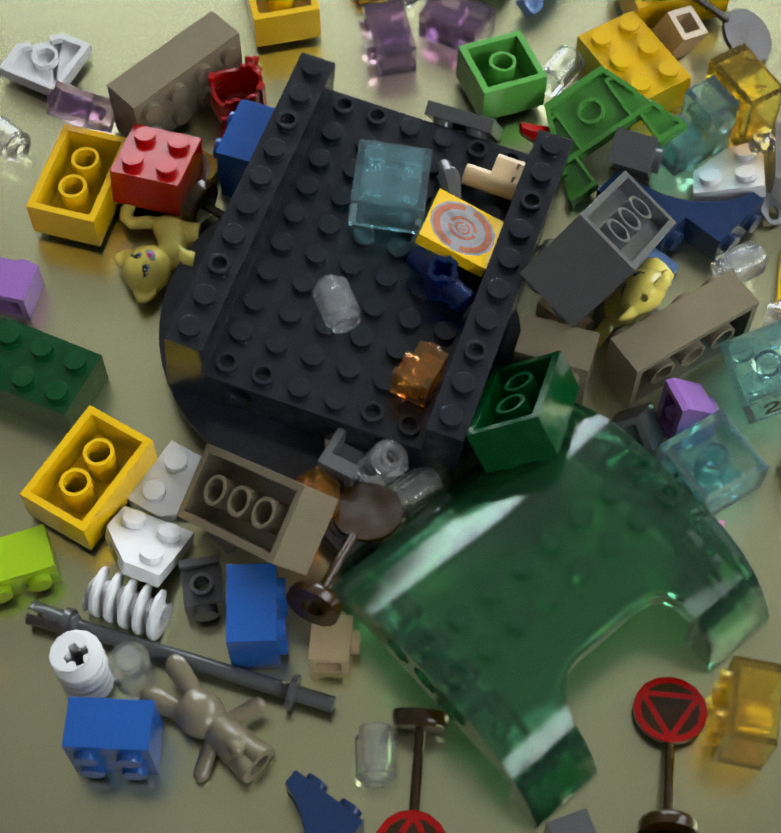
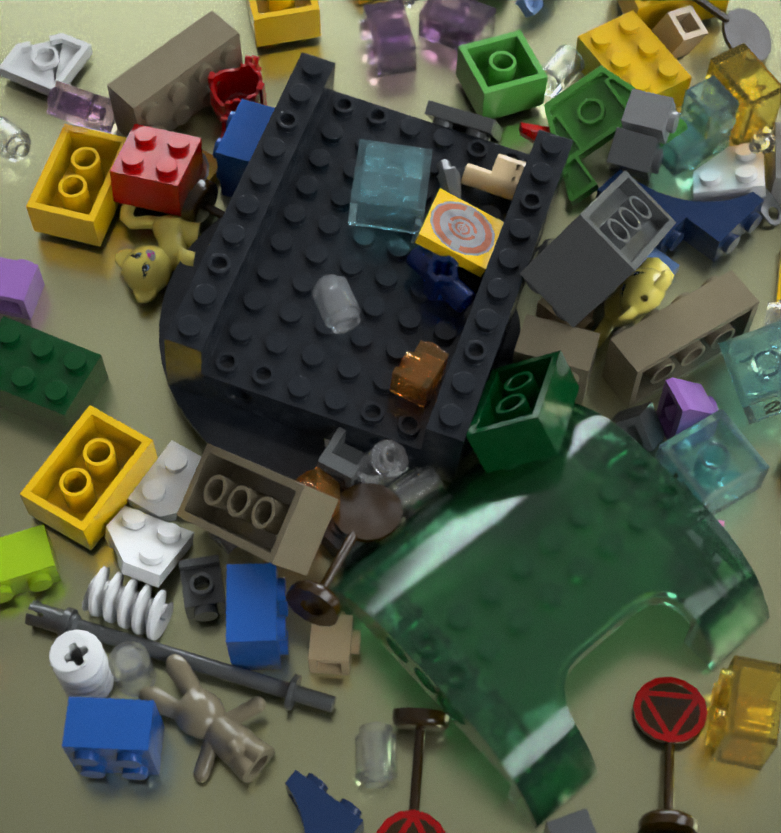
clear brick [710,241,767,283] -> none
none -> light grey brick [621,88,680,144]

